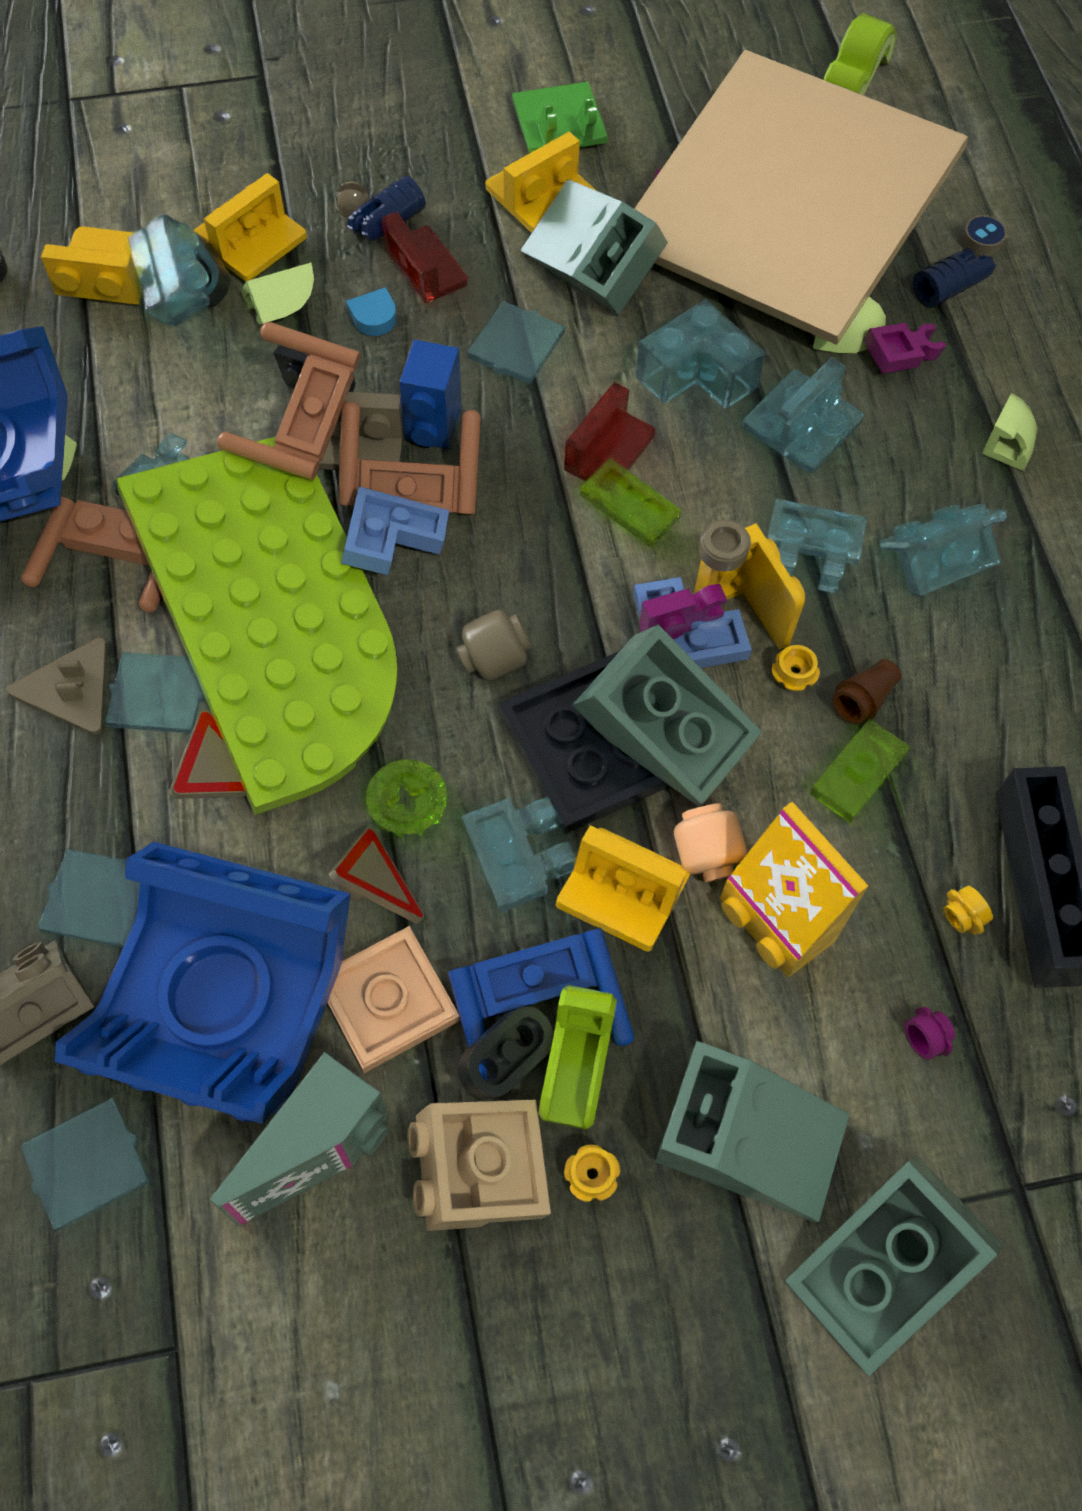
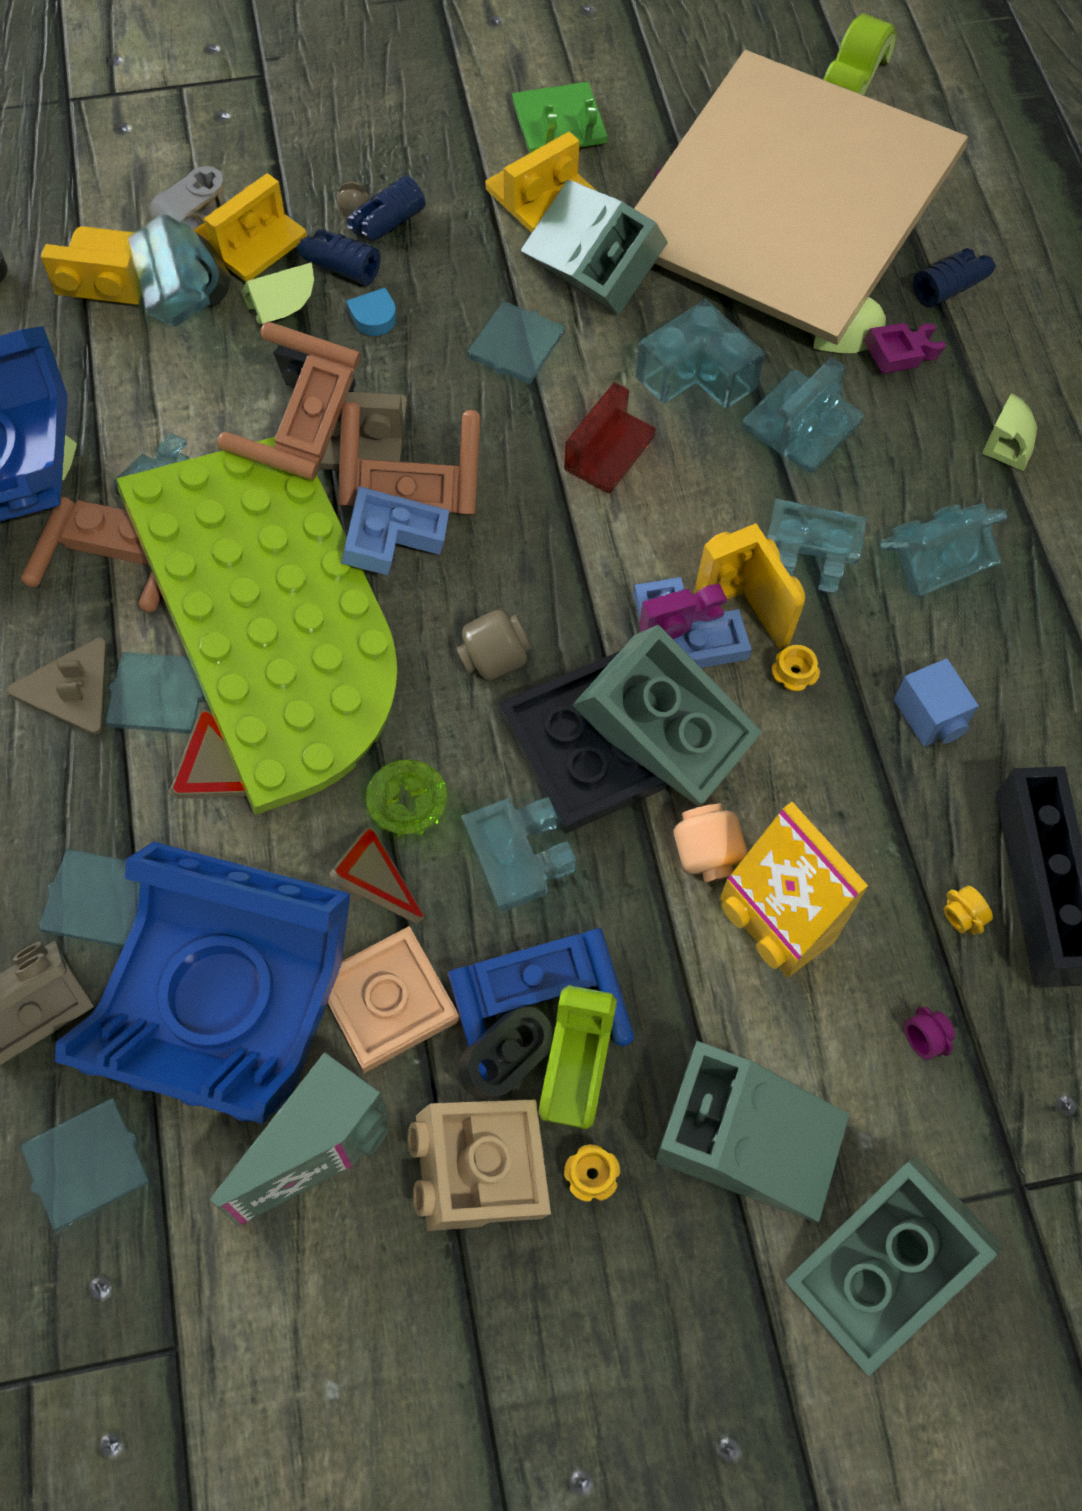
clear red panel [382,211,468,304] -> none
blue brick [399,340,462,449] -> none
yellow bracket [555,825,690,952] -> none
clear neon green plate [580,458,682,548] -> none
dark tan tile [698,520,751,571] -> none
clear neon green plate [810,719,911,824] -> none
reddish brown cone [832,659,901,724] -> none
tile [962,215,1007,256] -> none
none -> light grey piece [148,166,229,240]
none -> dark blue hinge [296,229,381,286]
none -> medium blue brick [893,658,979,747]

